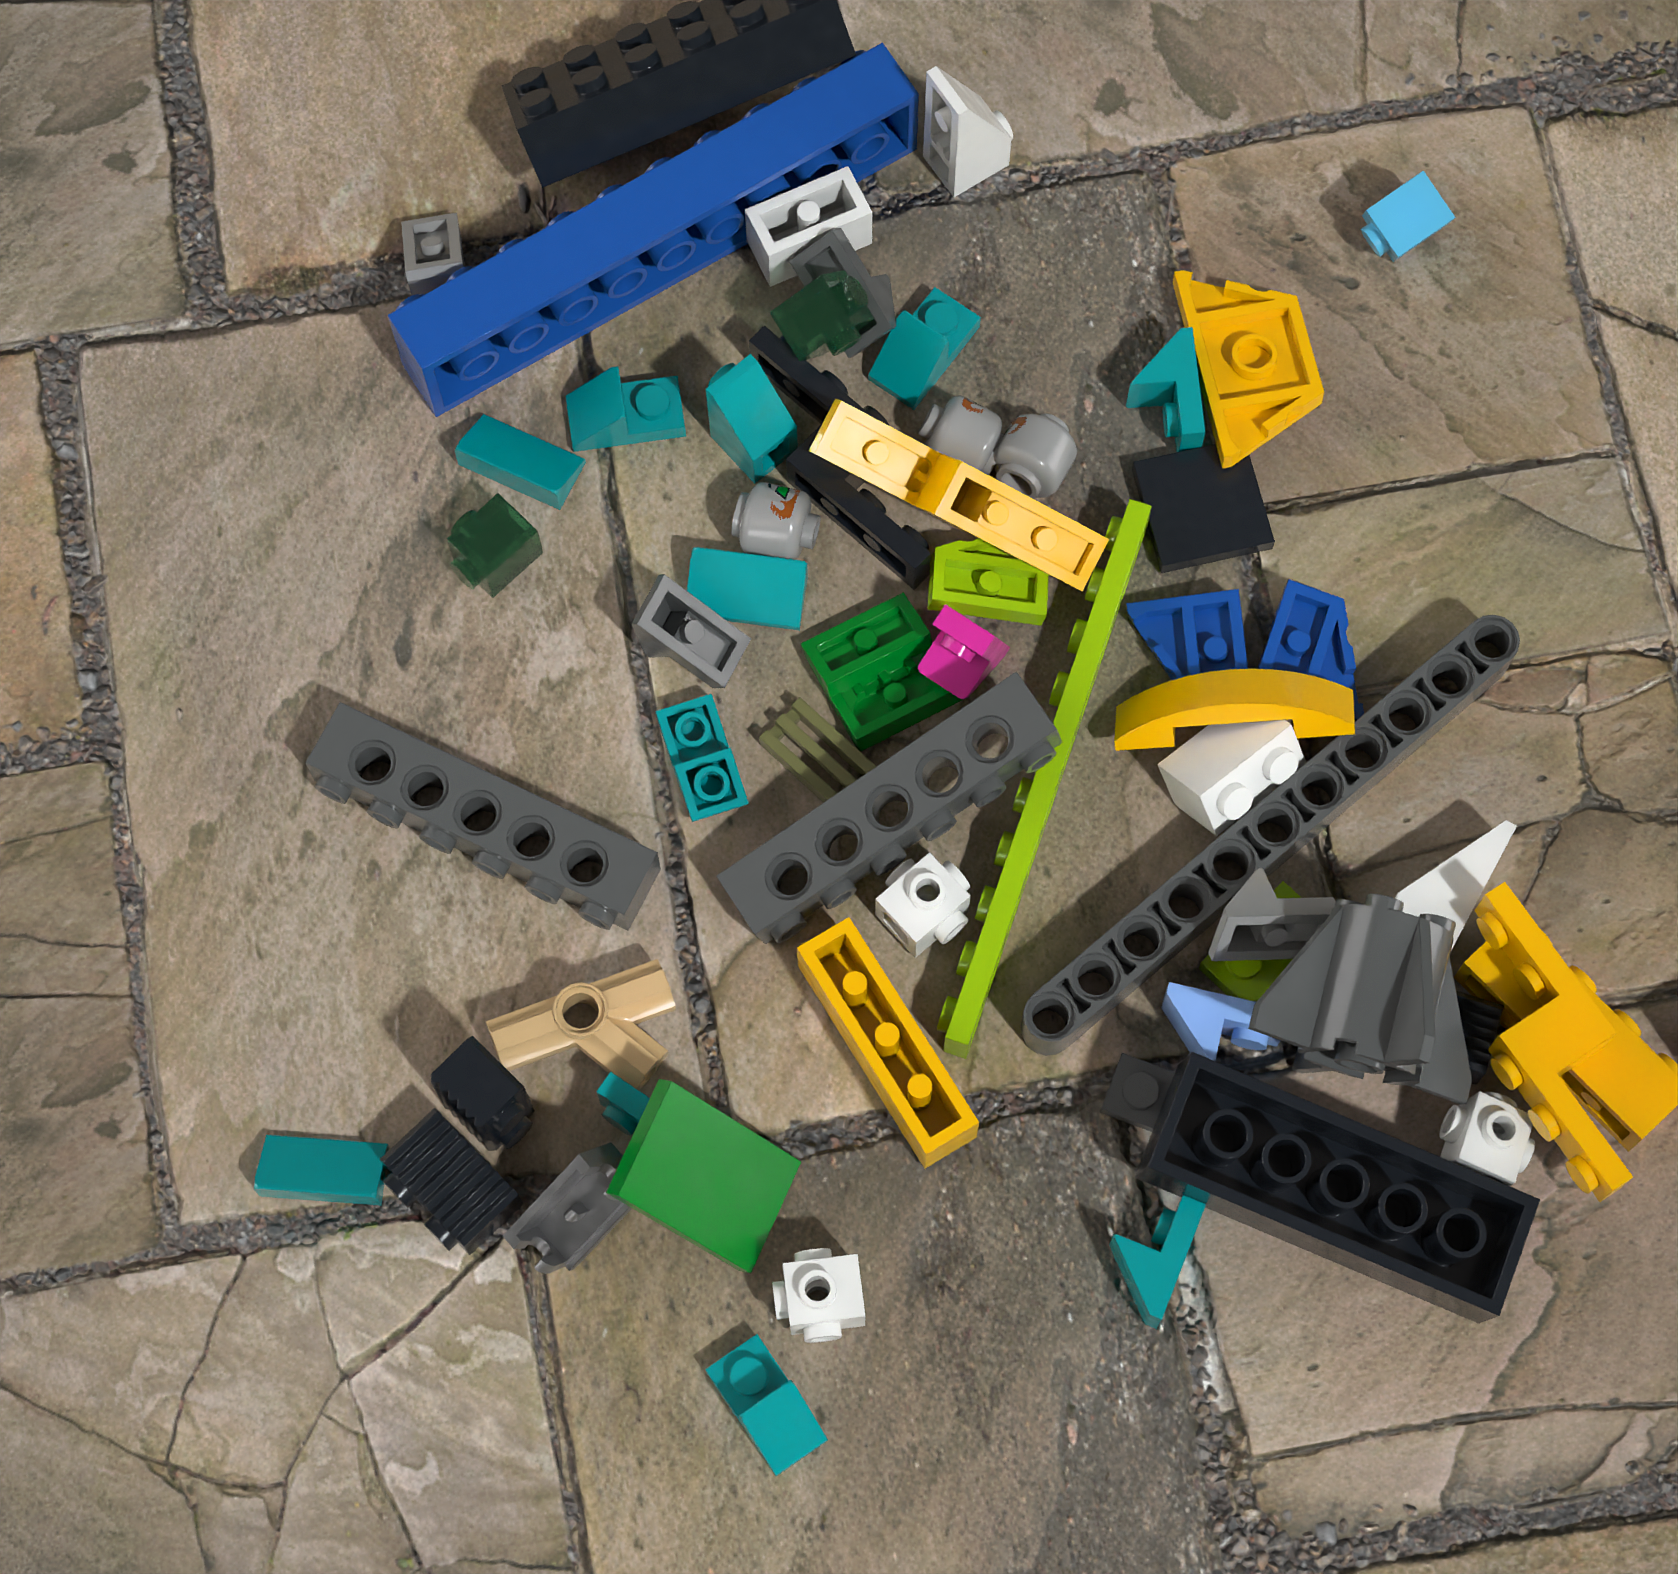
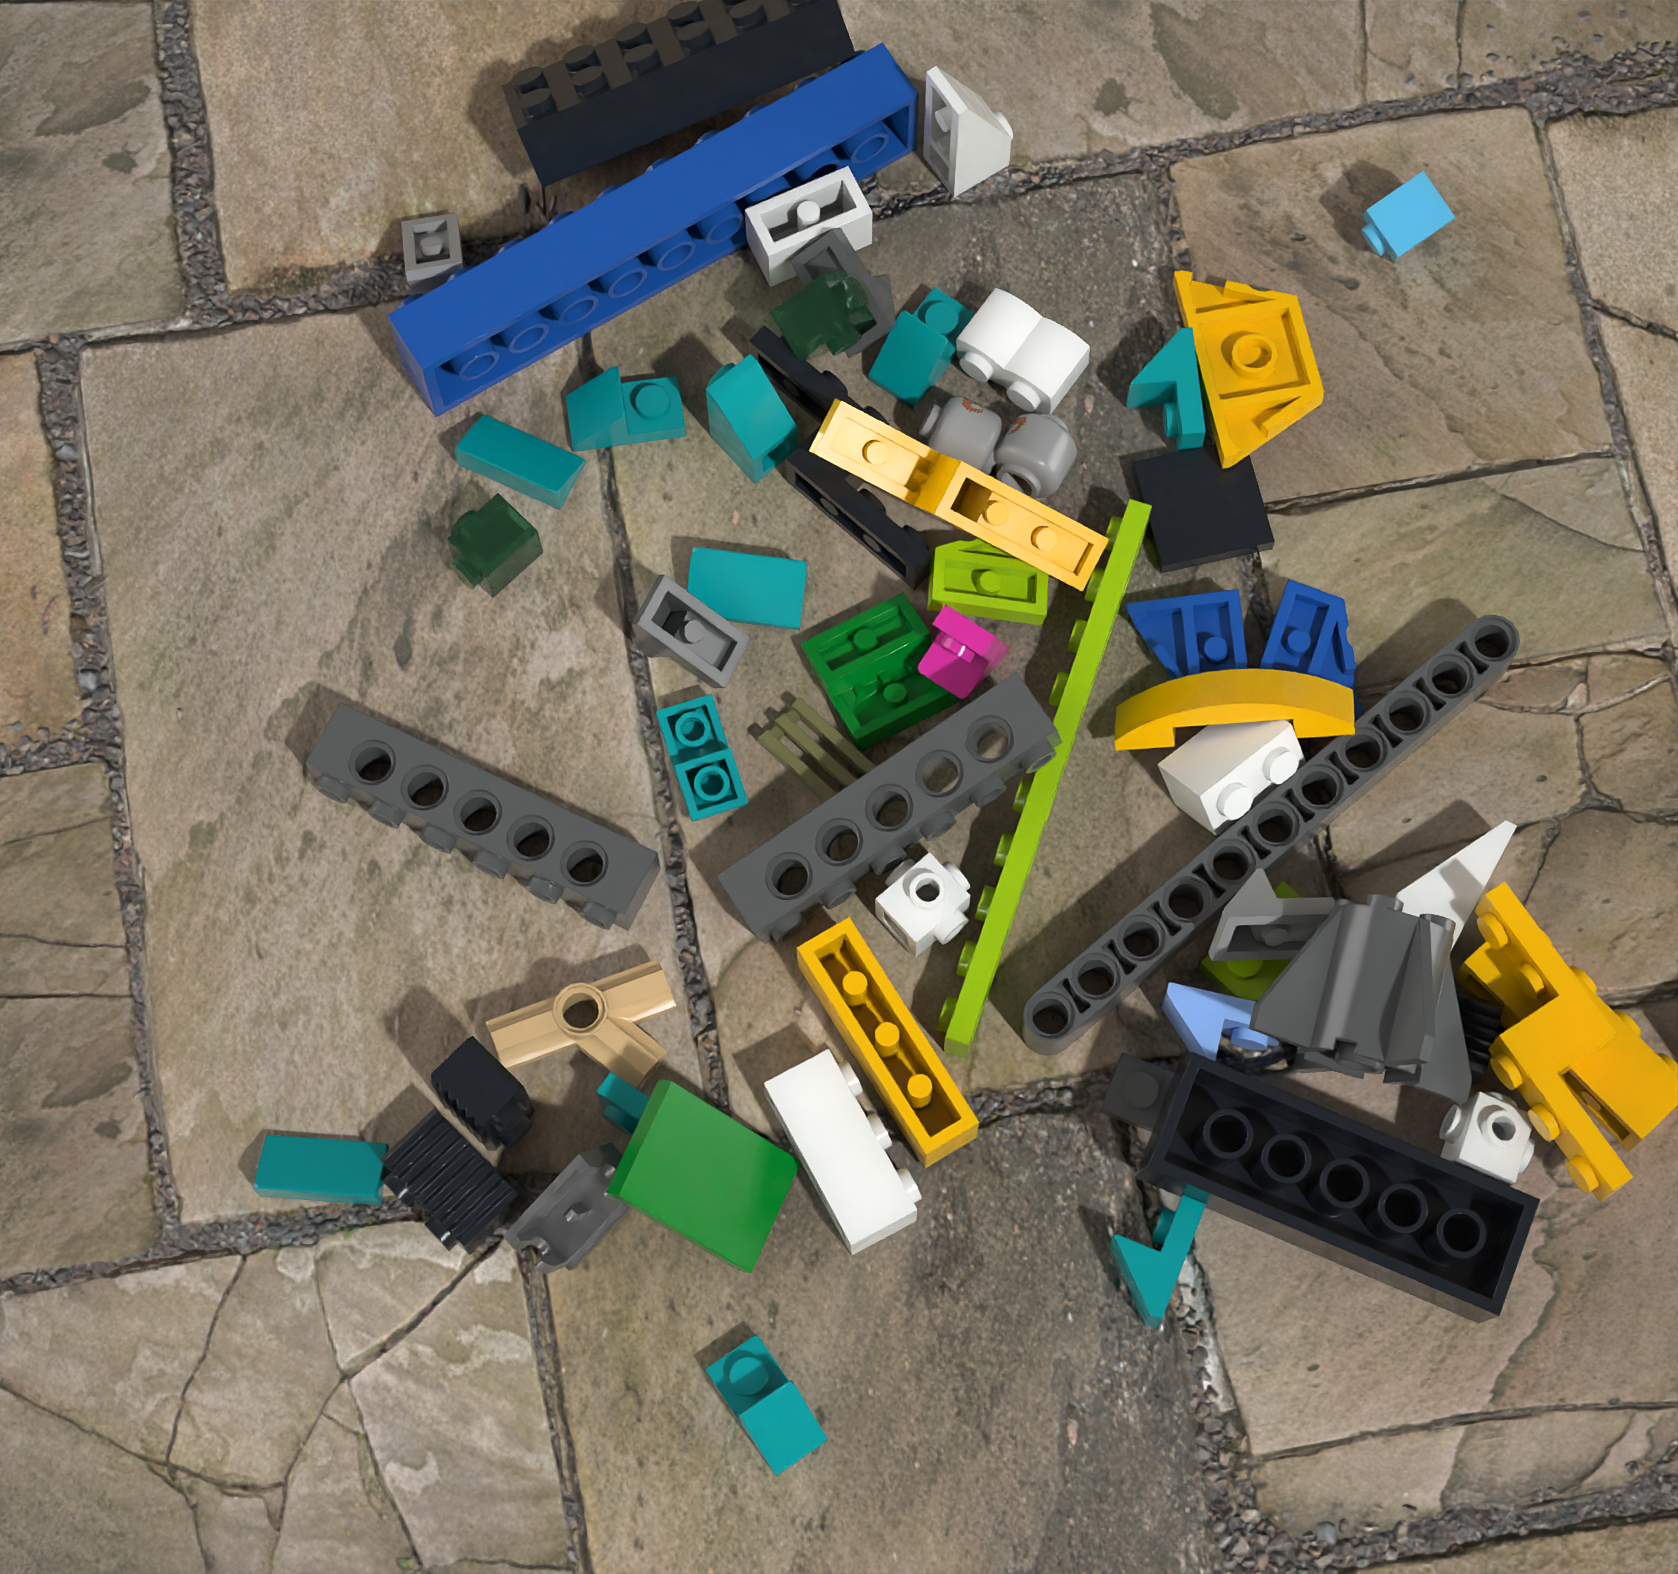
light grey head [731,482,821,560] -> none
white brick [772,1248,865,1343] -> none
none -> white brick [764,1049,922,1256]
none -> white brick [956,288,1090,414]

